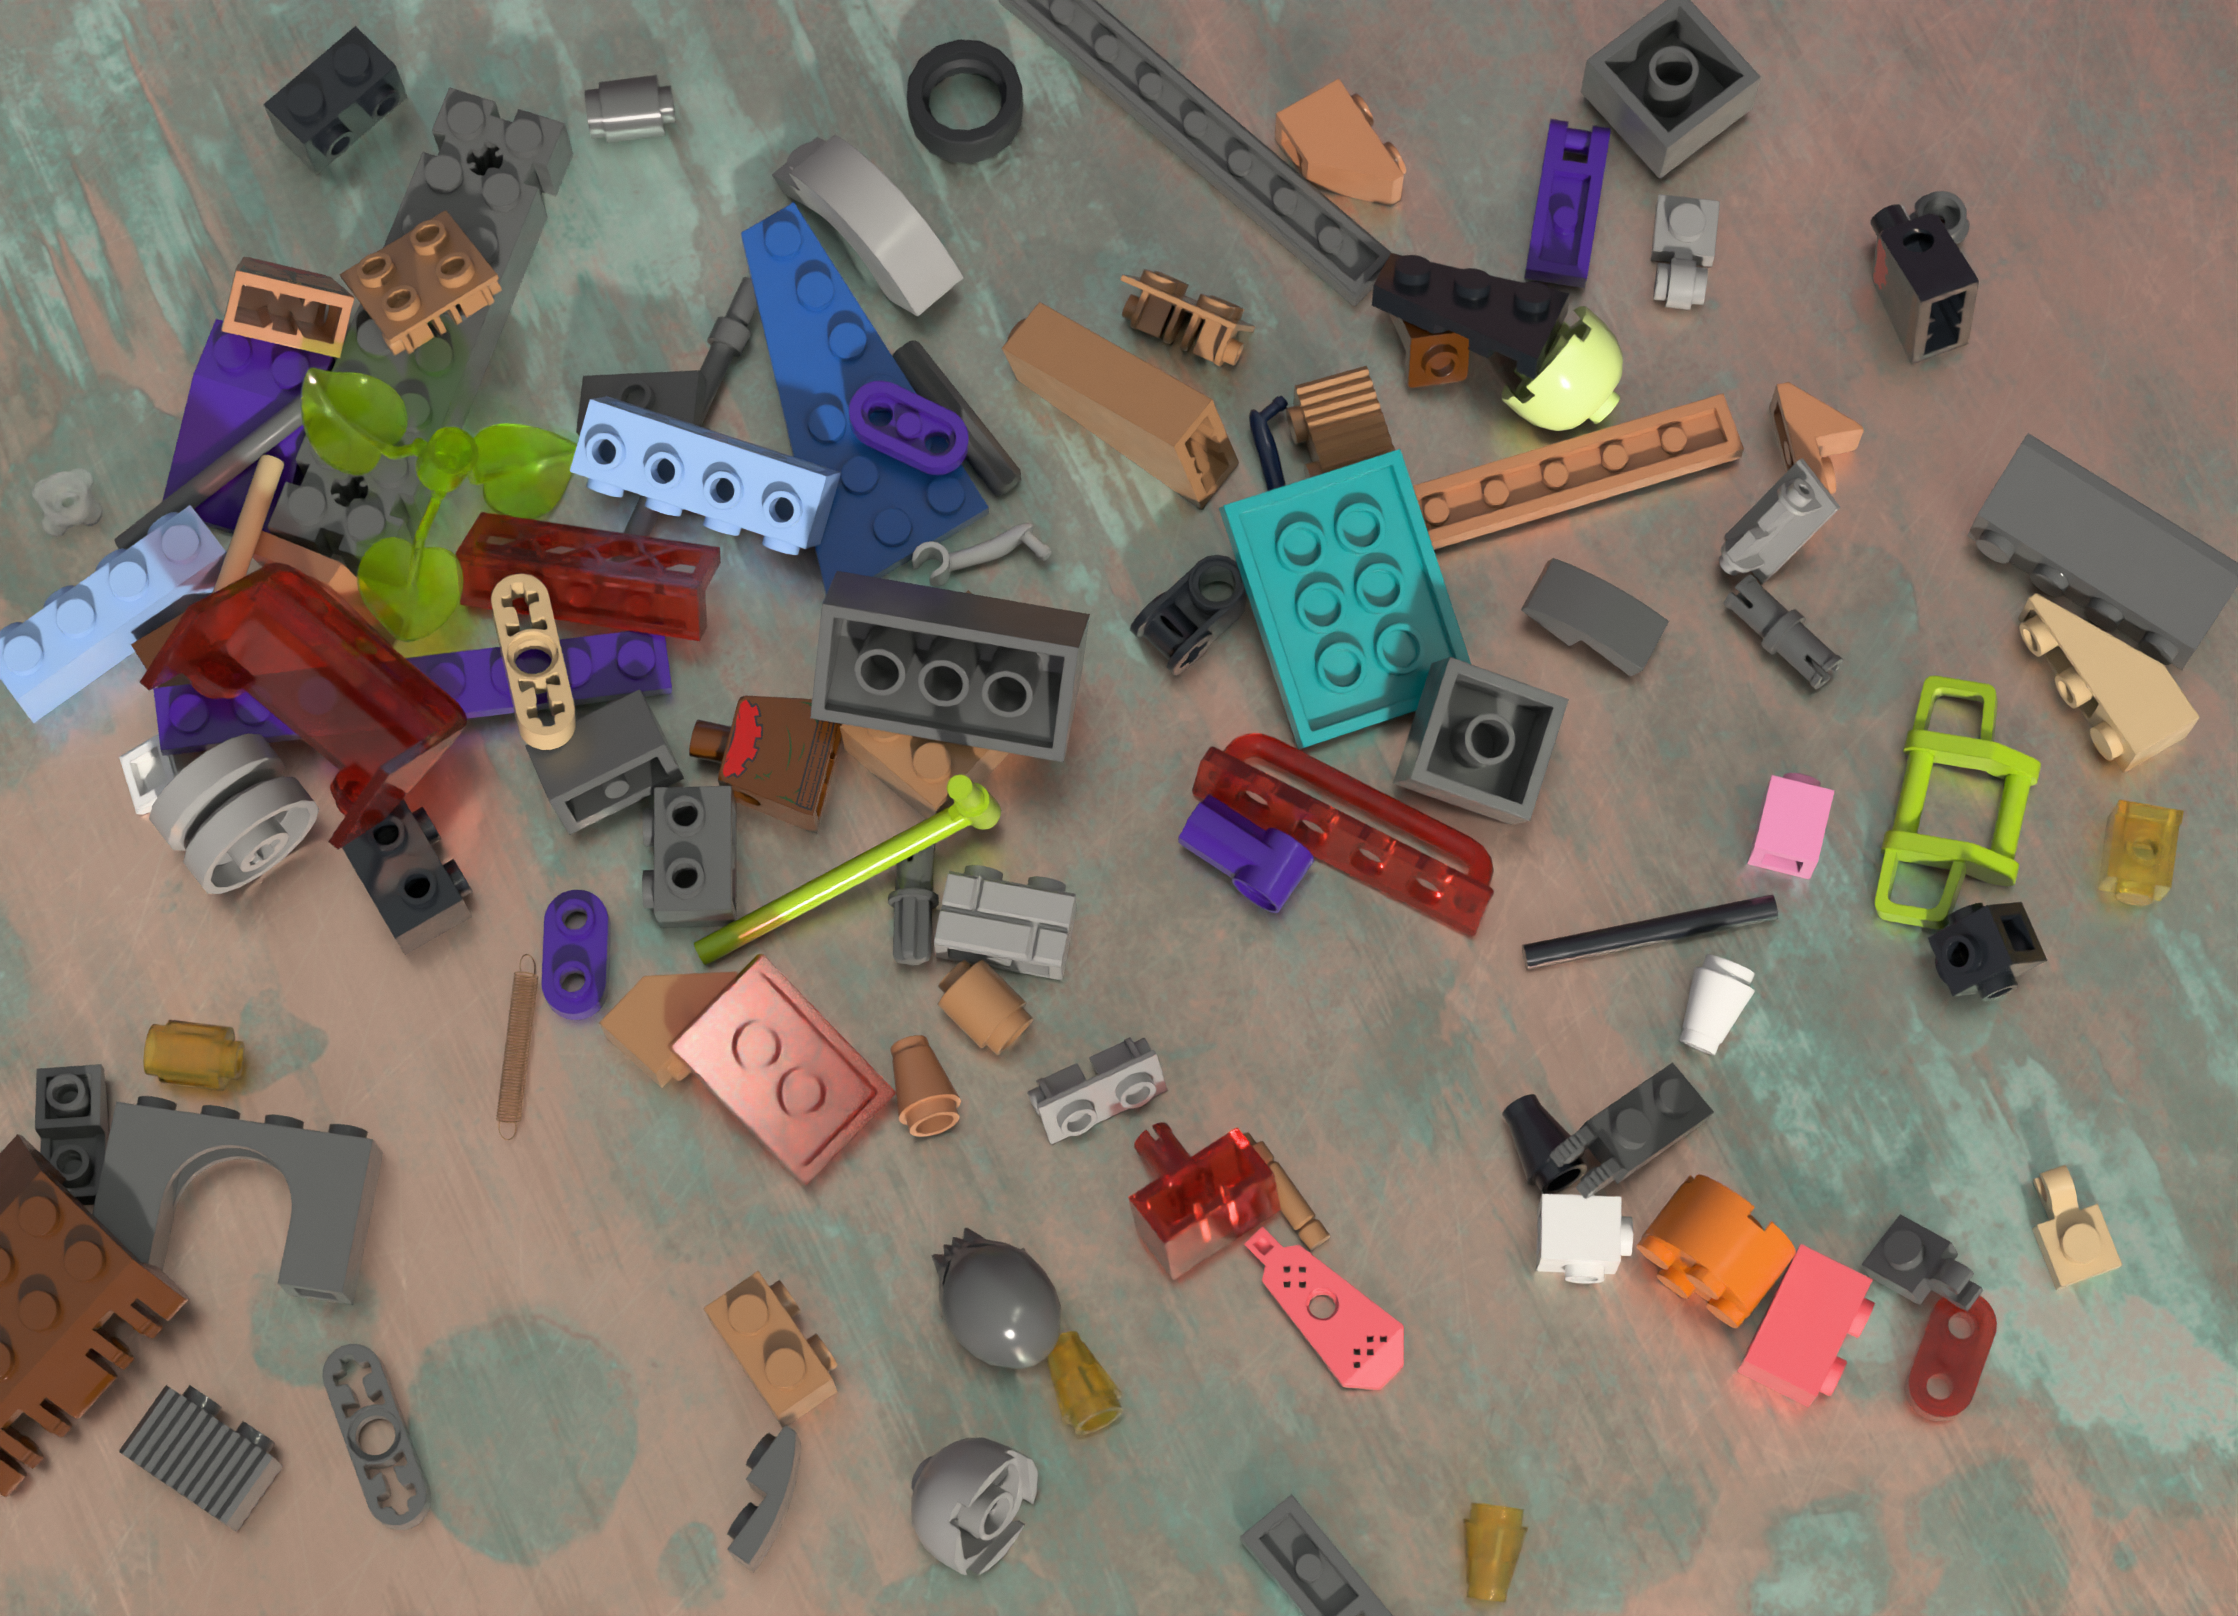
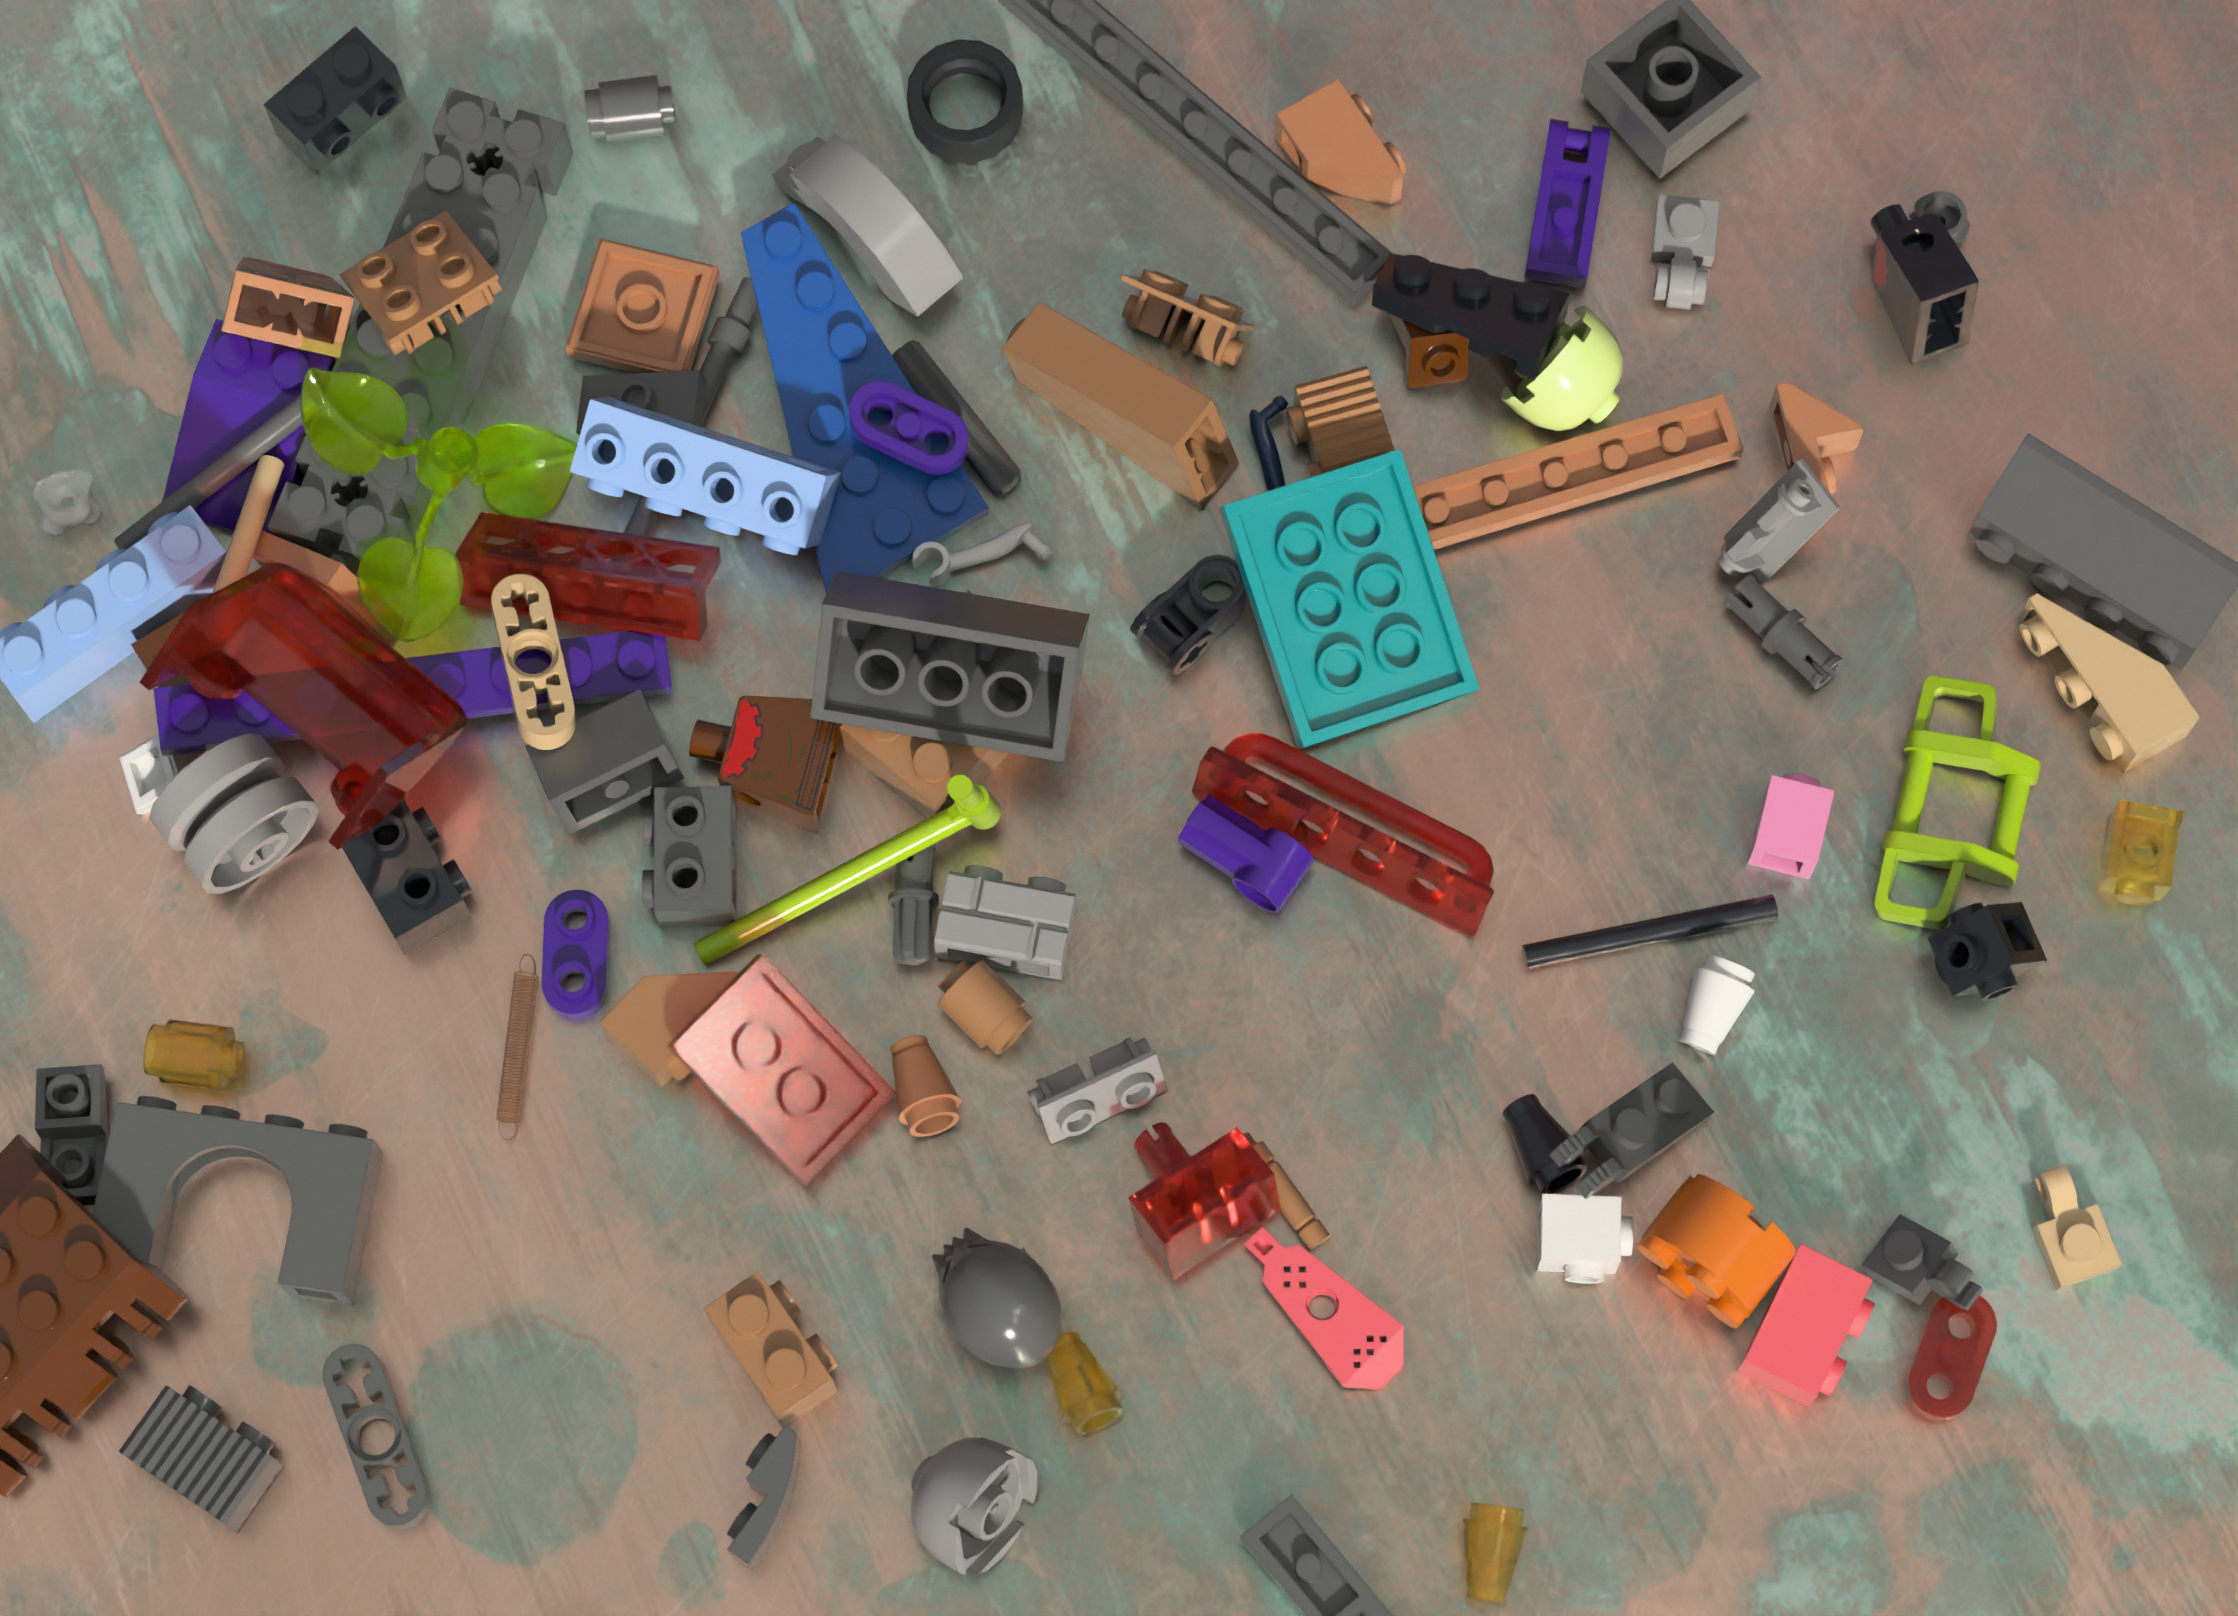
dark grey brick [1393,657,1569,825] -> none
dark grey slope [1521,558,1669,677] -> none
none -> nougat plate [565,238,720,373]

